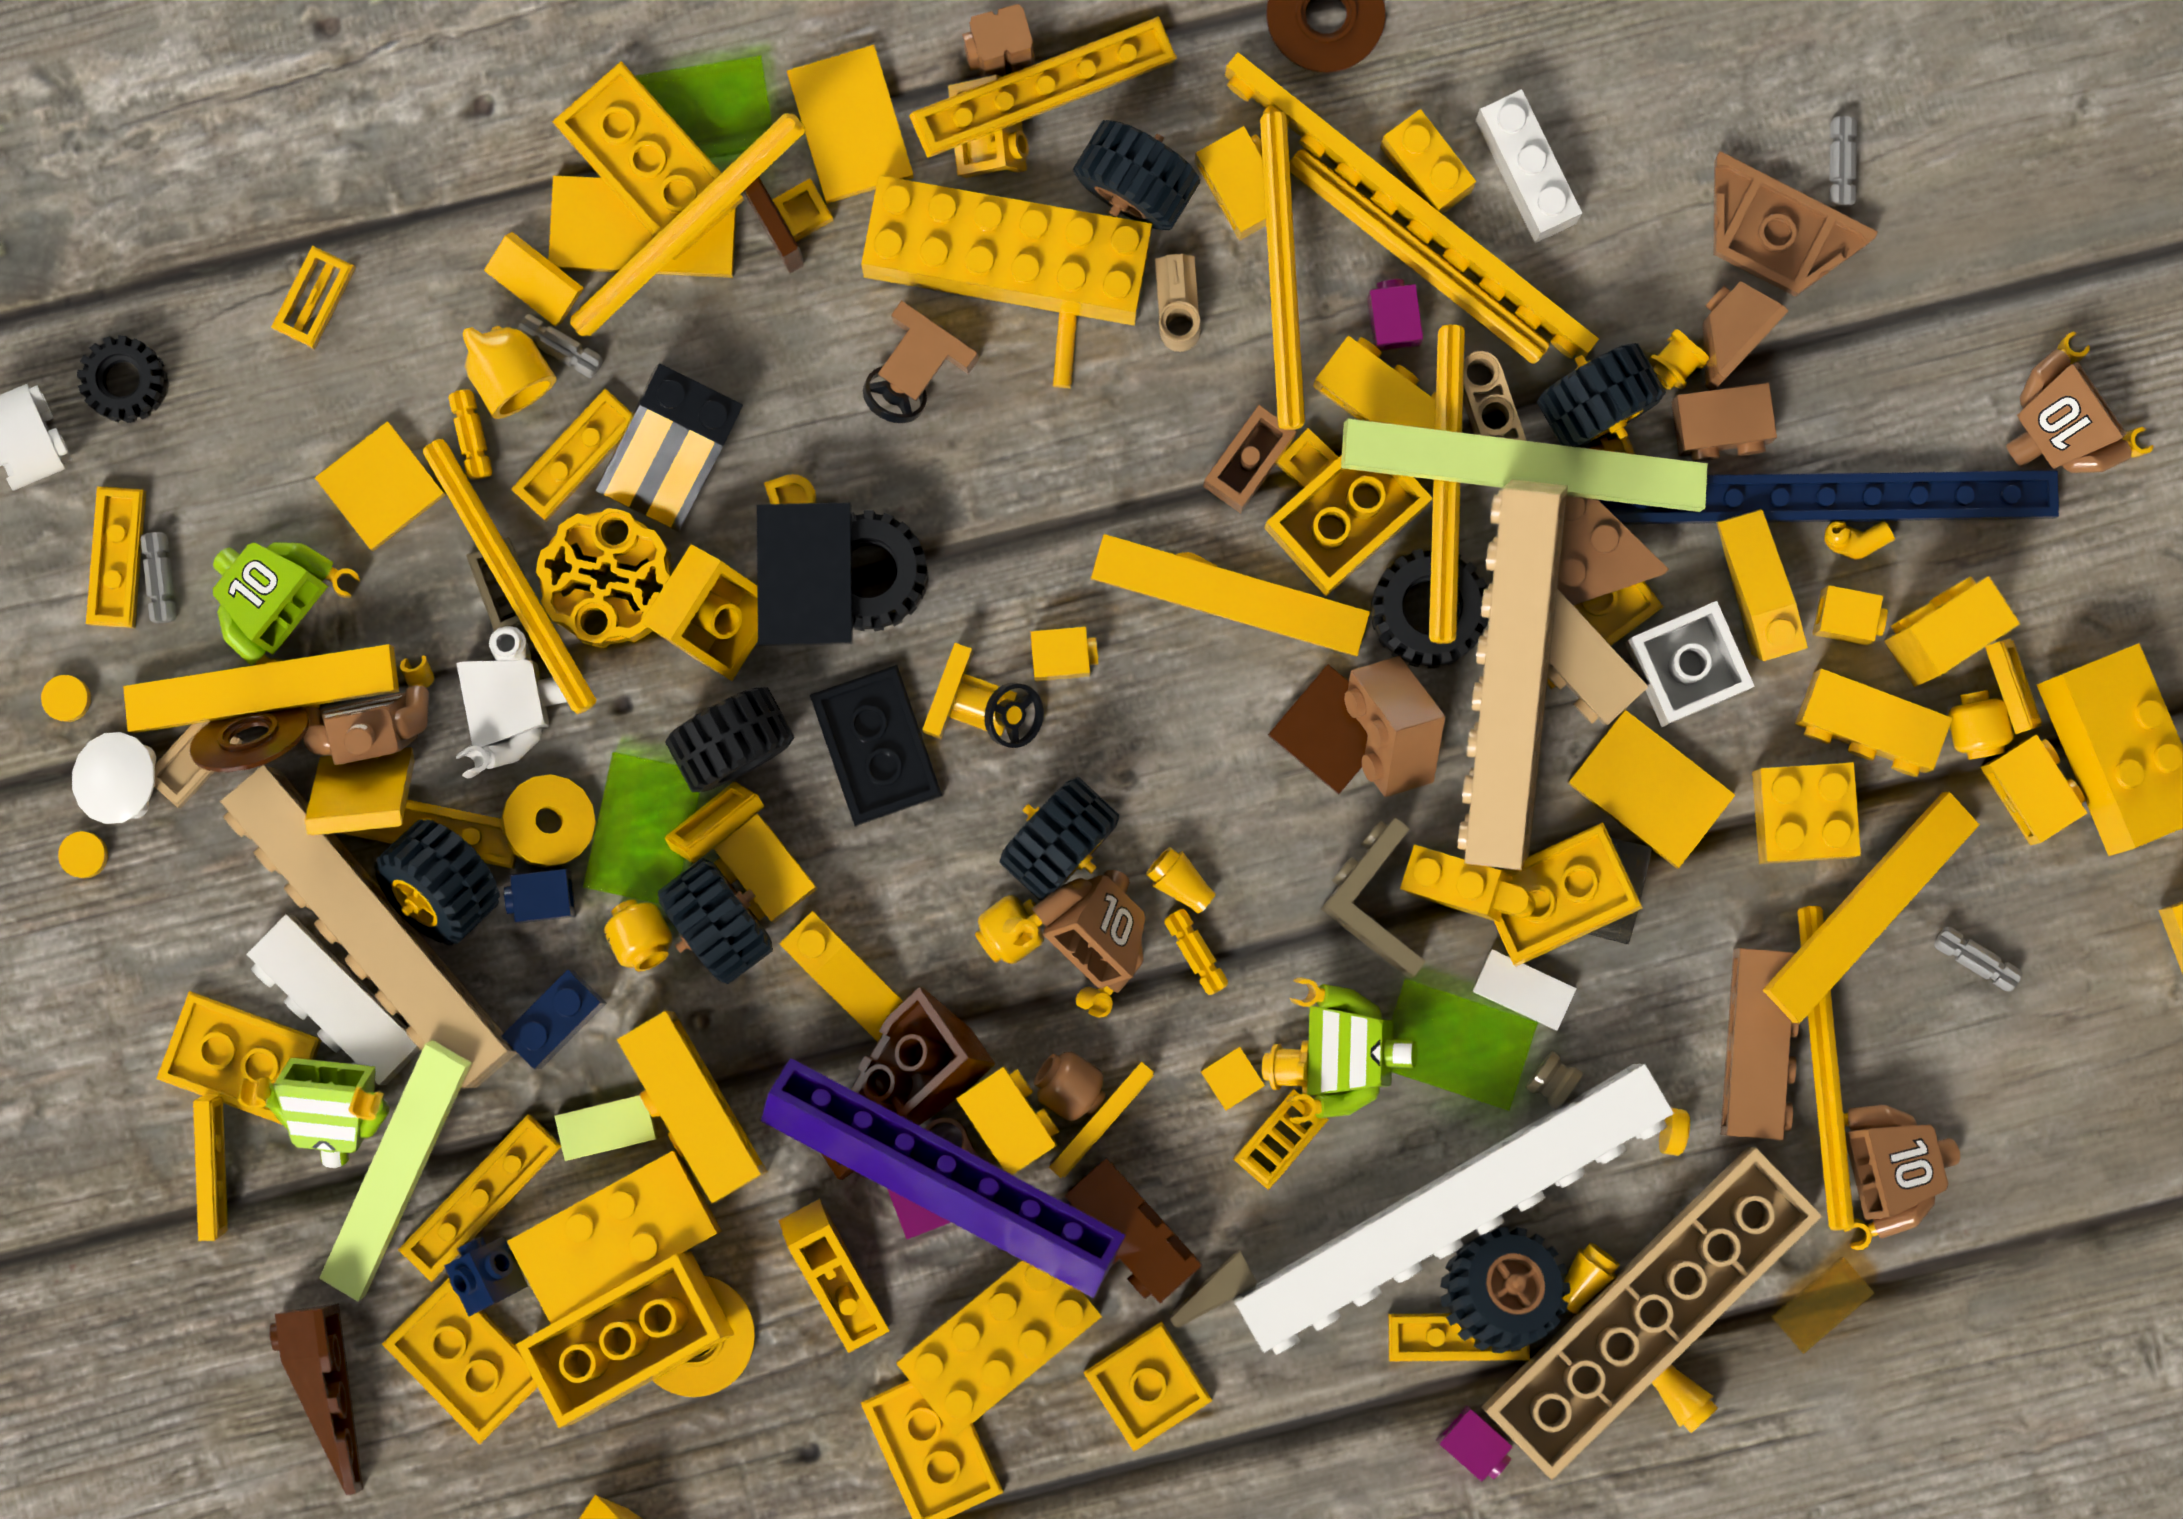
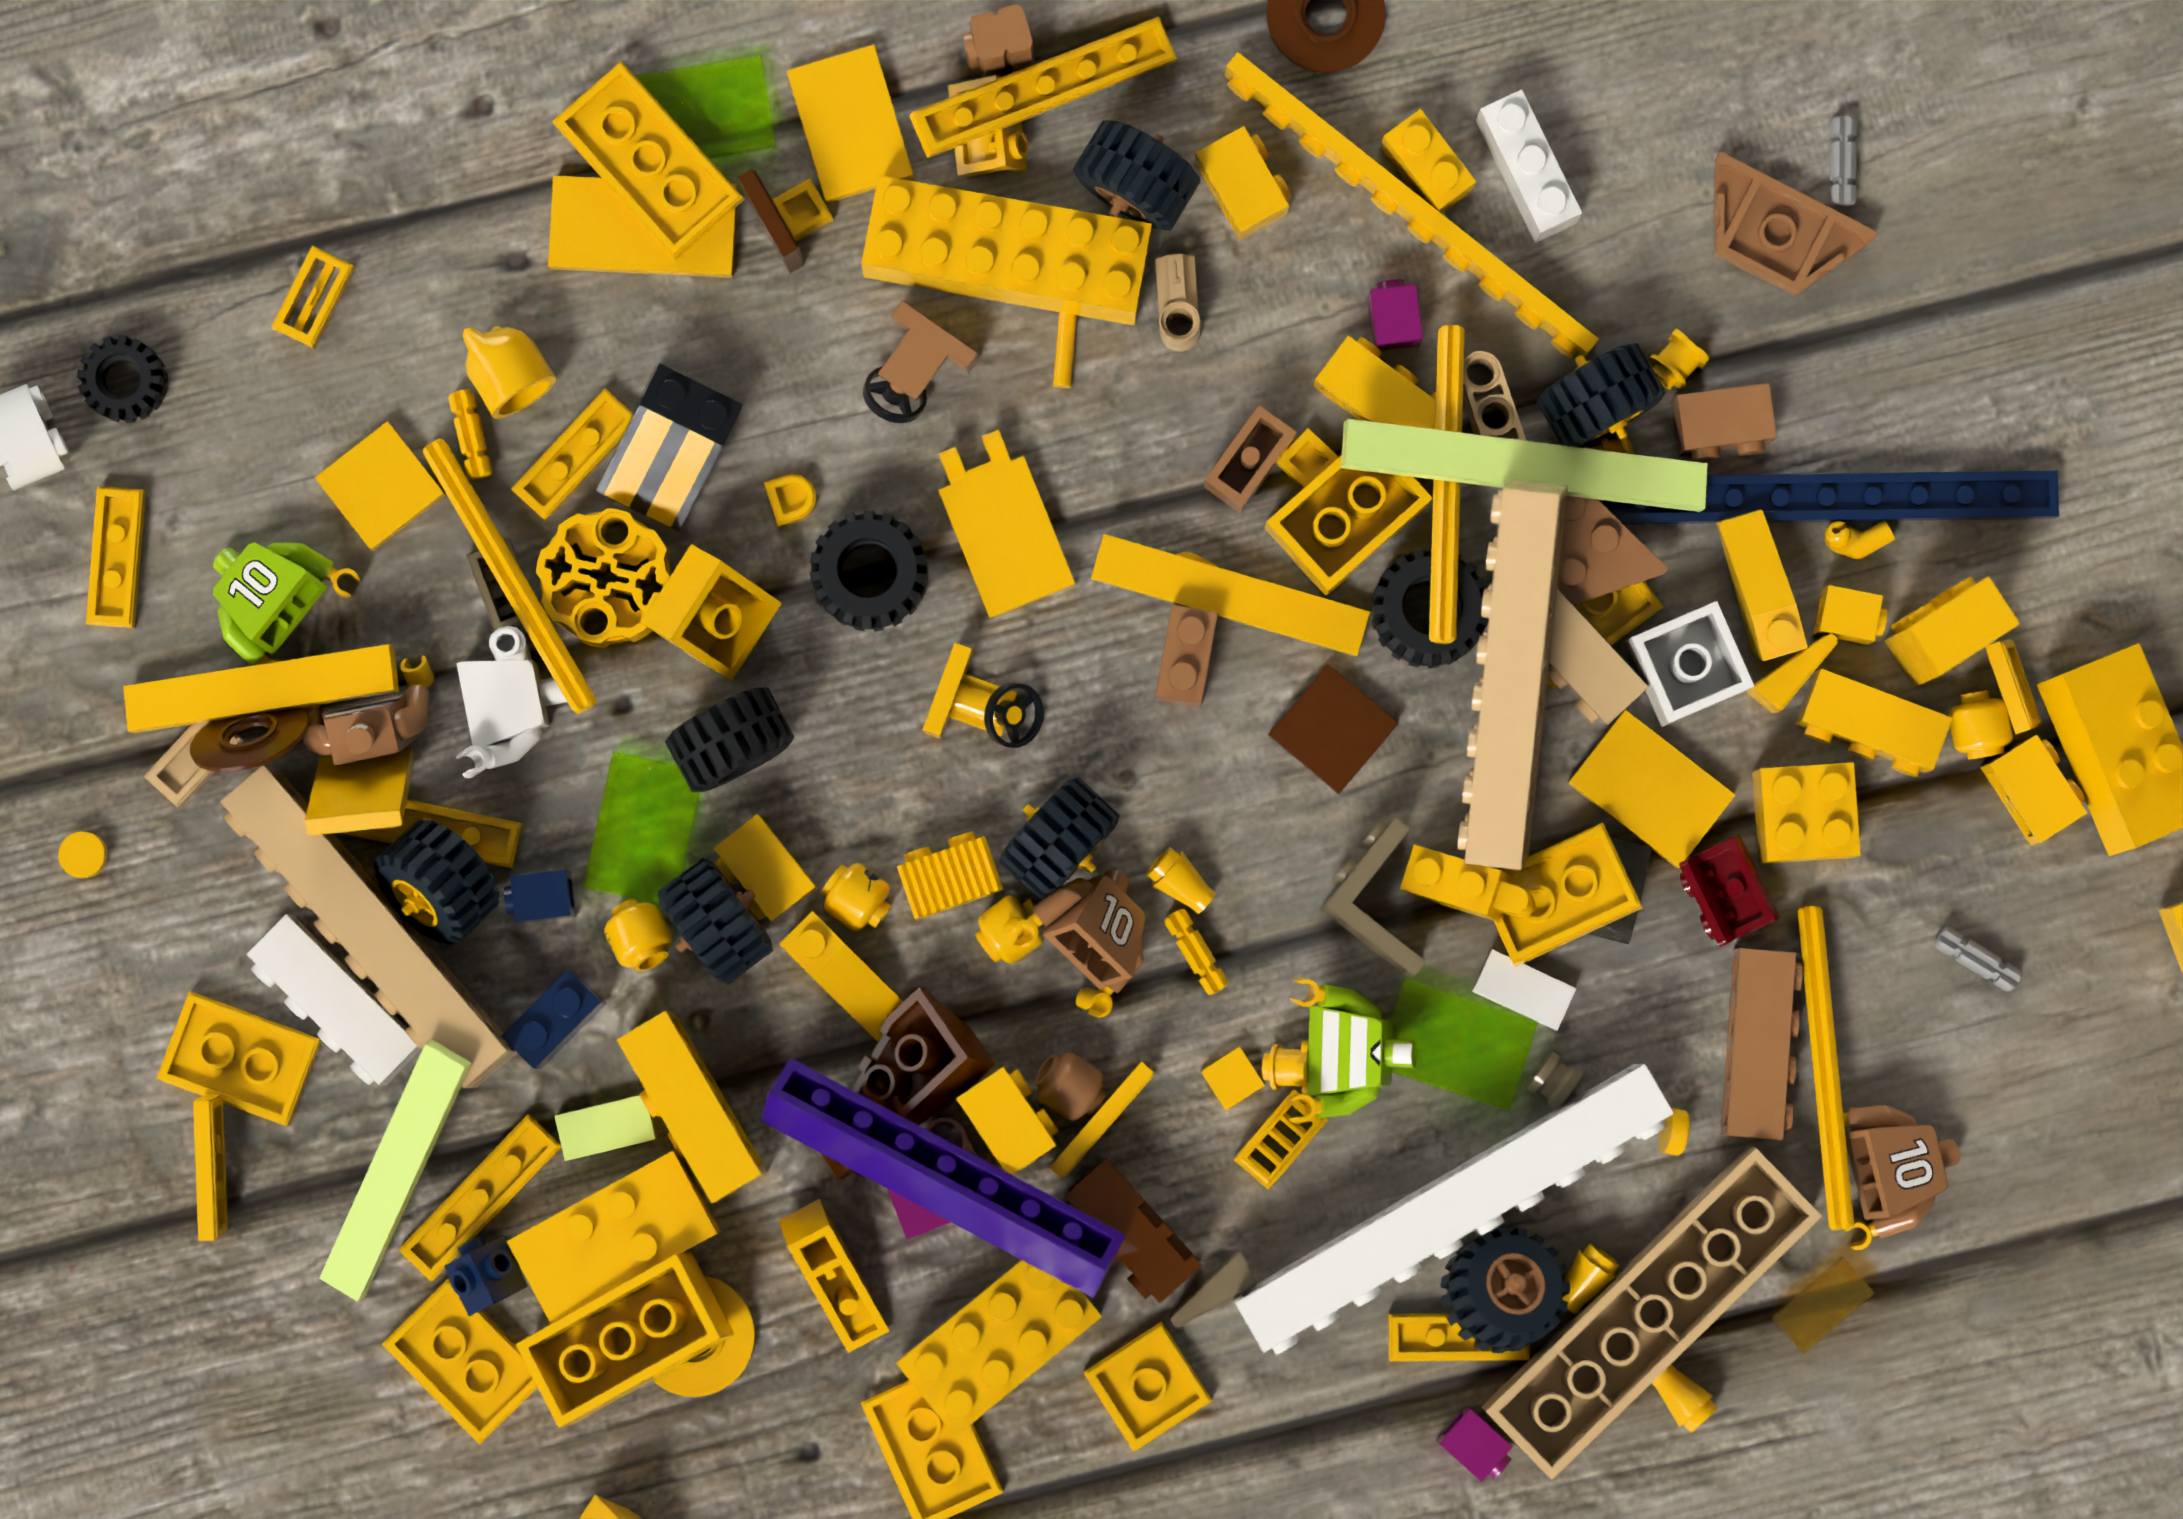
yellow tile [41,675,91,722] -> none
white dish [72,732,156,824] -> none
light grey axle [141,532,177,623] -> none
lime torso [238,1058,390,1168] -> none
reddish brown wedge [270,1303,363,1495] -> none
yellow tile [484,232,584,327] -> none
yellow tile [501,774,596,868] -> none
light grey axle [517,314,603,378] -> none
yellow axle [570,113,805,337] -> none
yellow tile [664,782,765,864] -> none
black tile [757,503,853,646] -> none
black tile [810,665,943,827] -> none
yellow brick [1030,627,1098,682] -> none
yellow axle [1260,111,1305,430] -> none
yellow axle [1289,148,1550,364] -> none
medium nougat brick [1344,656,1445,798] -> none
medium nougat slope [1703,281,1789,391] -> none
yellow tile [1763,792,1980,1023] -> none
medium nougat torso [2006,332,2154,473] -> none
none -> yellow head [820,863,892,932]
none -> yellow brick [897,831,1004,920]
none -> yellow tile [938,430,1075,619]
none -> medium nougat brick [1155,605,1218,709]
none -> dark red bracket [1679,834,1780,947]
none -> yellow slope [1746,633,1838,714]

